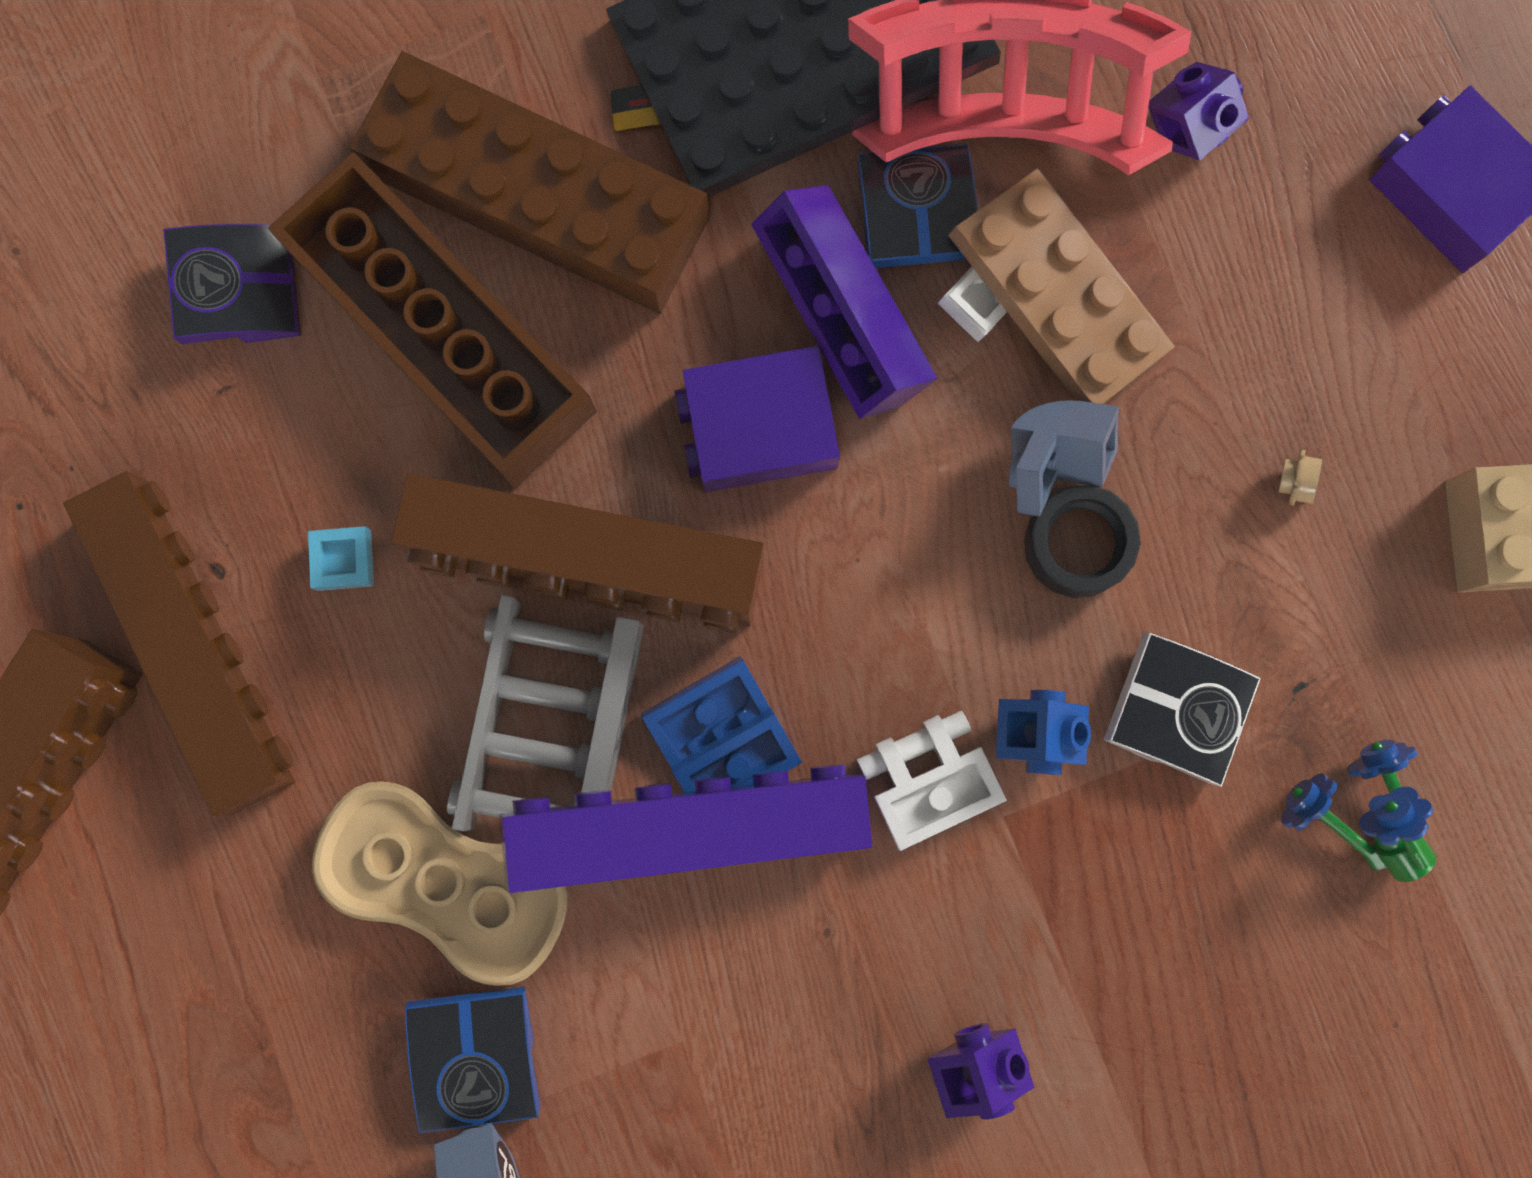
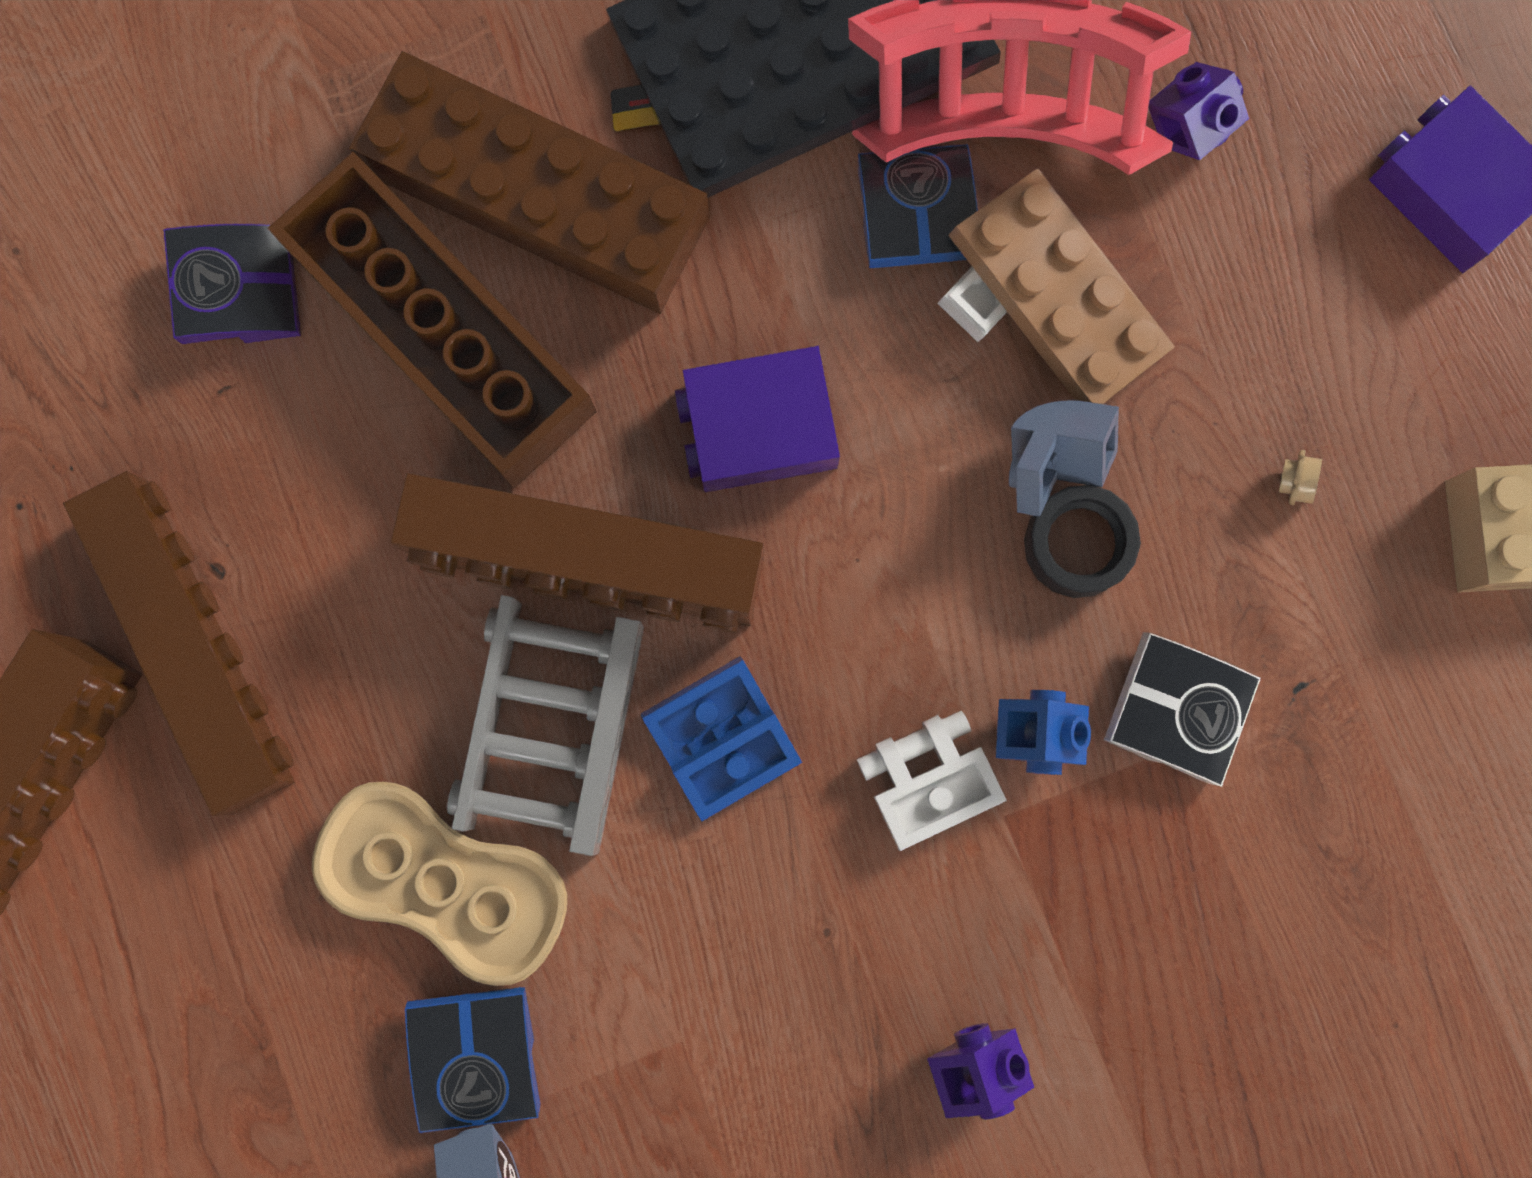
medium azure plate [308,526,374,591] -> none
dark purple brick [499,764,872,893] -> none
dark purple brick [751,185,938,419] -> none
blue plant [1281,740,1437,882] -> none

